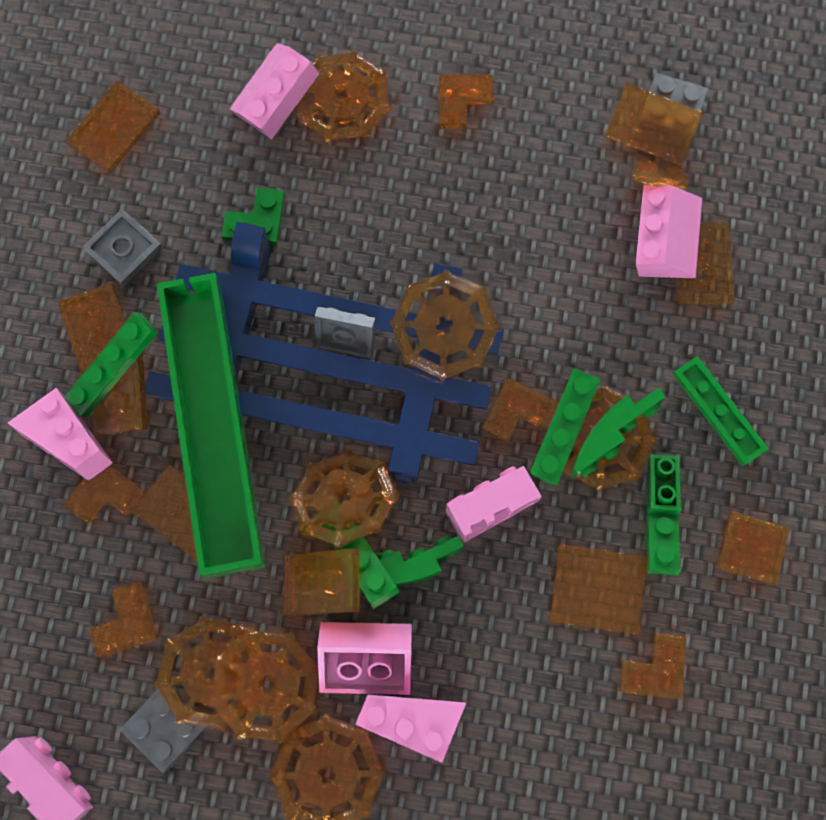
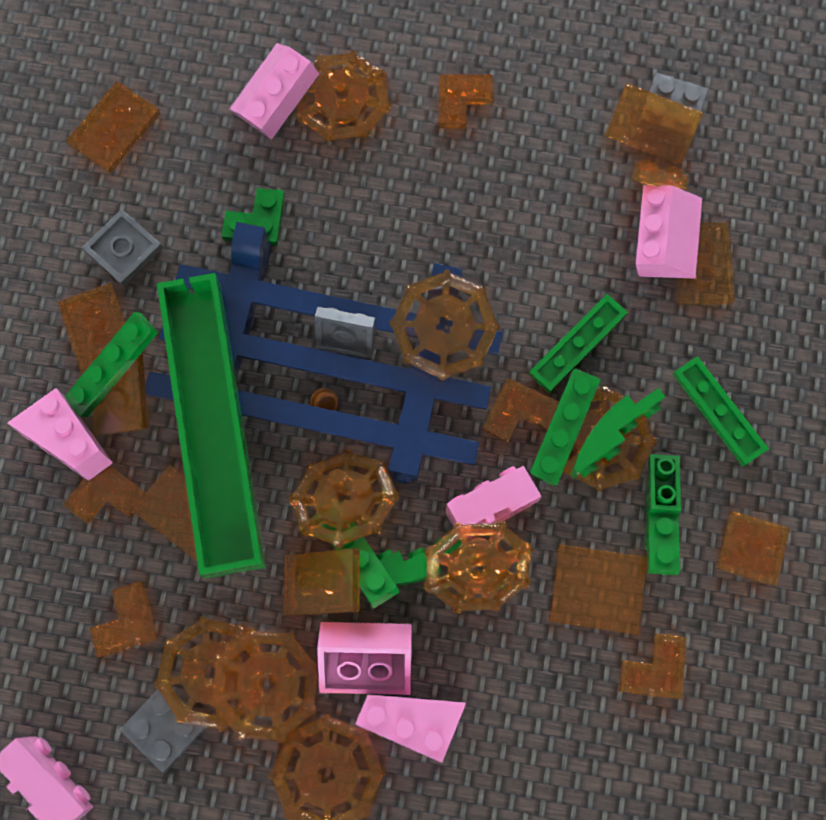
none -> dark orange plate [310,387,338,411]
none -> clear orange plate [424,520,533,614]
none -> green plate [528,294,628,394]

